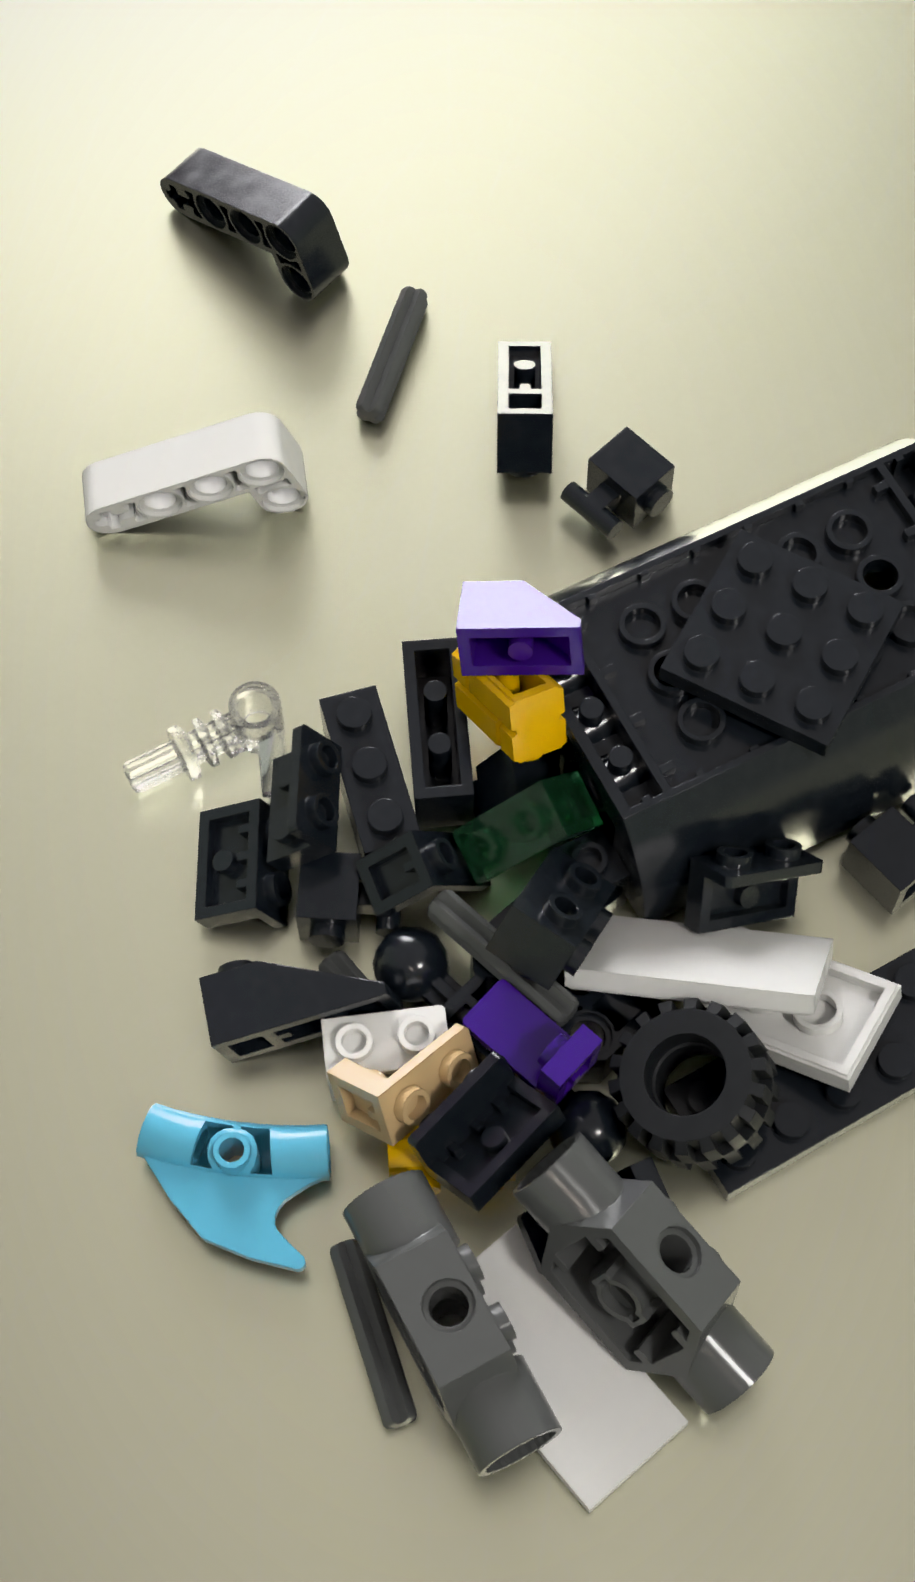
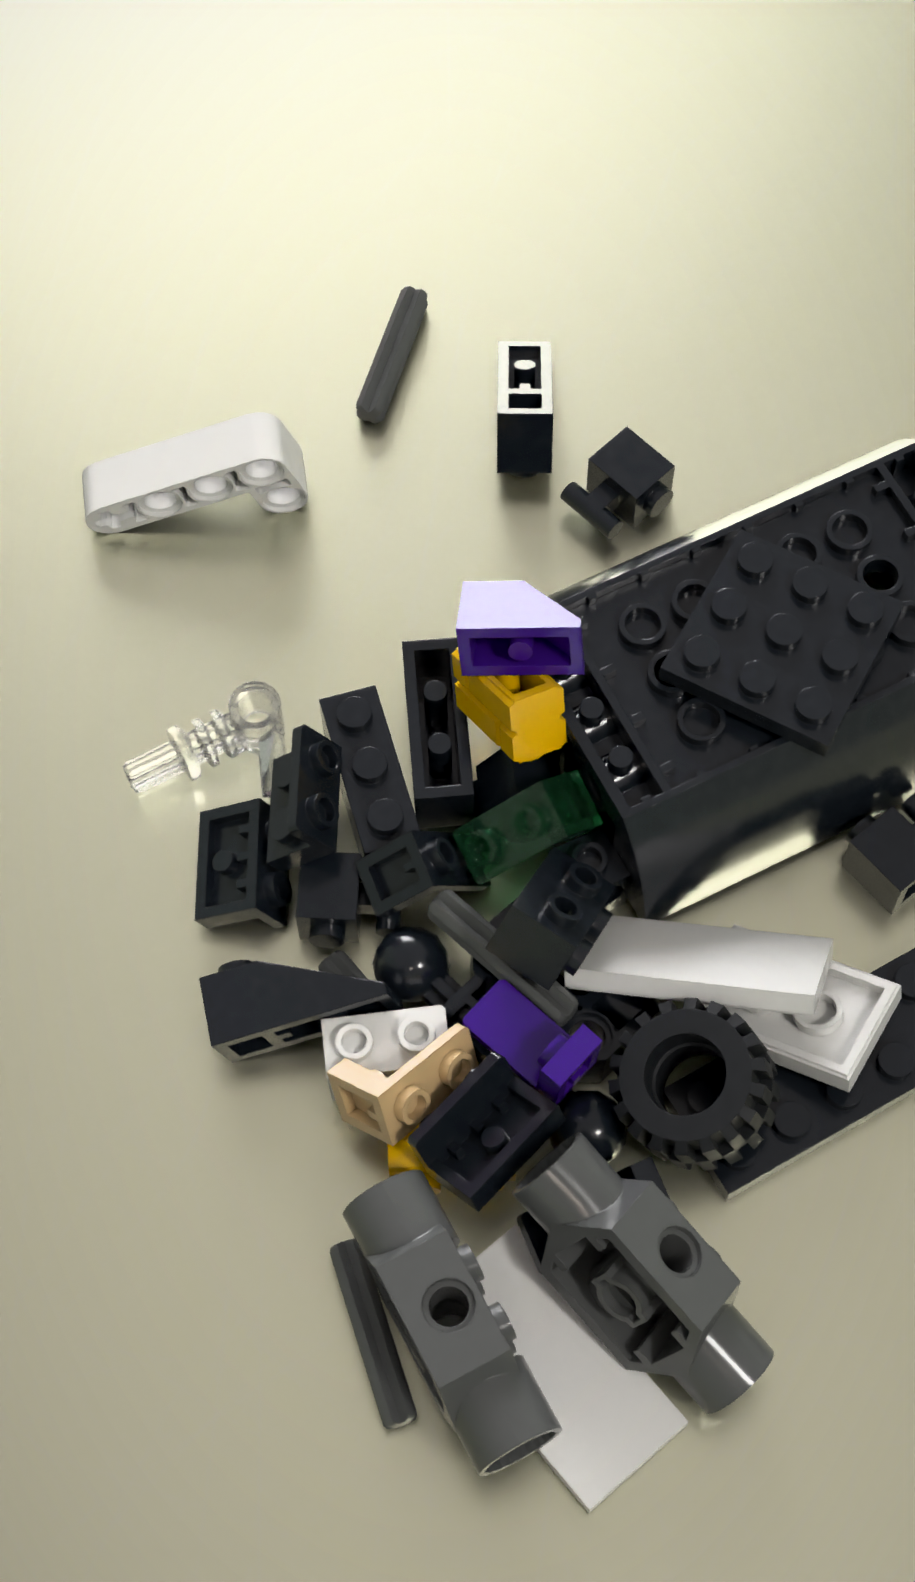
medium azure pin [136,1103,331,1272] -> none
black beam [160,147,349,301] -> none
black bracket [684,838,823,934] -> none

